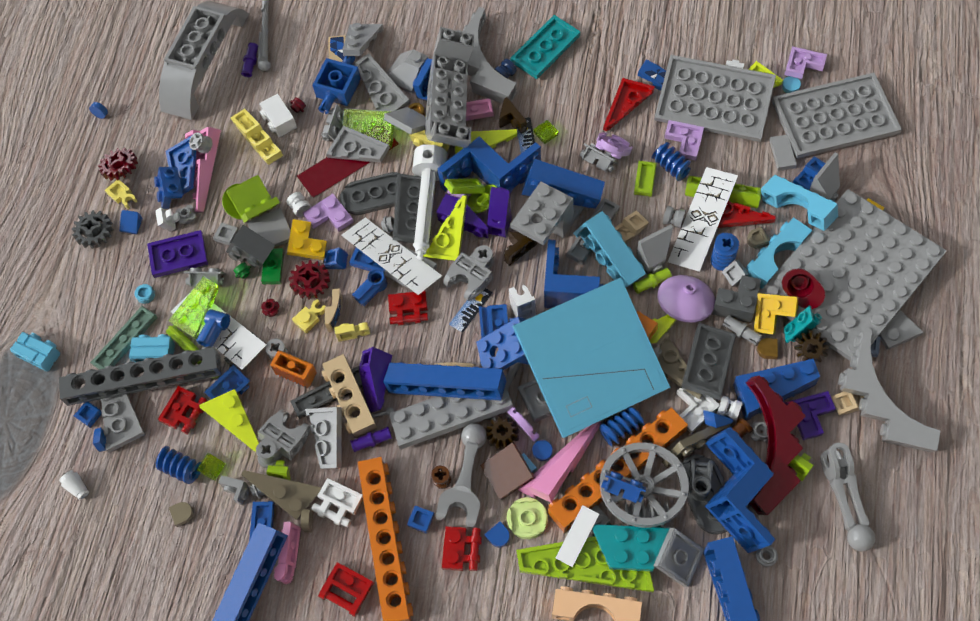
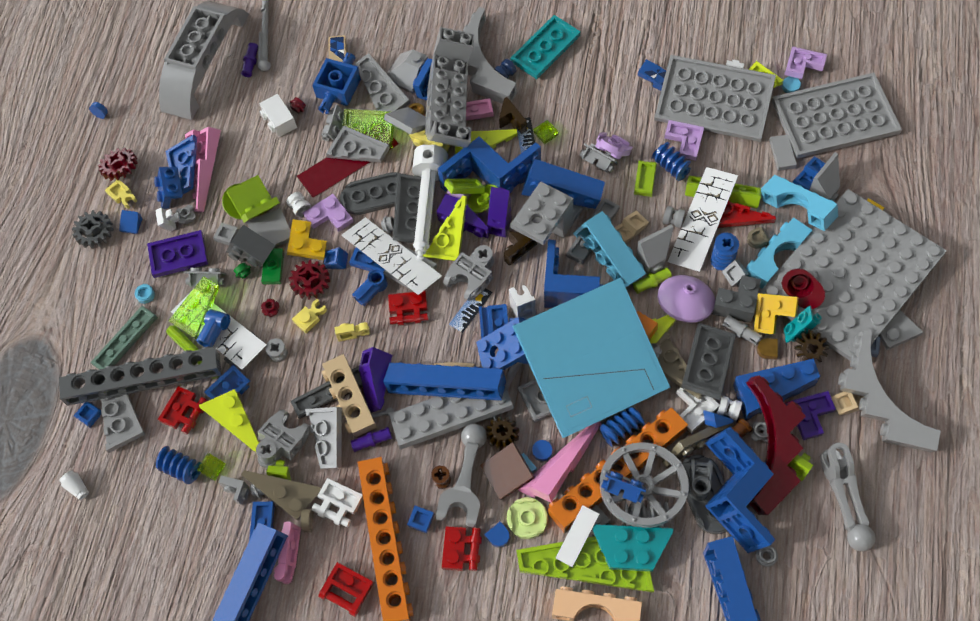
medium azure brick [10,332,60,372] -> none
blue tile [93,427,107,452] -> none
medium azure brick [129,334,175,362] -> none
dark tan tile [169,502,194,527] -> none
light grey wheel [189,133,213,154] -> none
light yellow slope [230,109,283,165] -> none
orange brick [270,350,317,388] -> none
tan slope [325,288,343,332] -> none
light grey wing [343,23,384,56] -> none
lavender tile [507,407,539,441] -> none
red wing [603,78,655,132] -> none
light grey tile [653,528,704,587] -> none

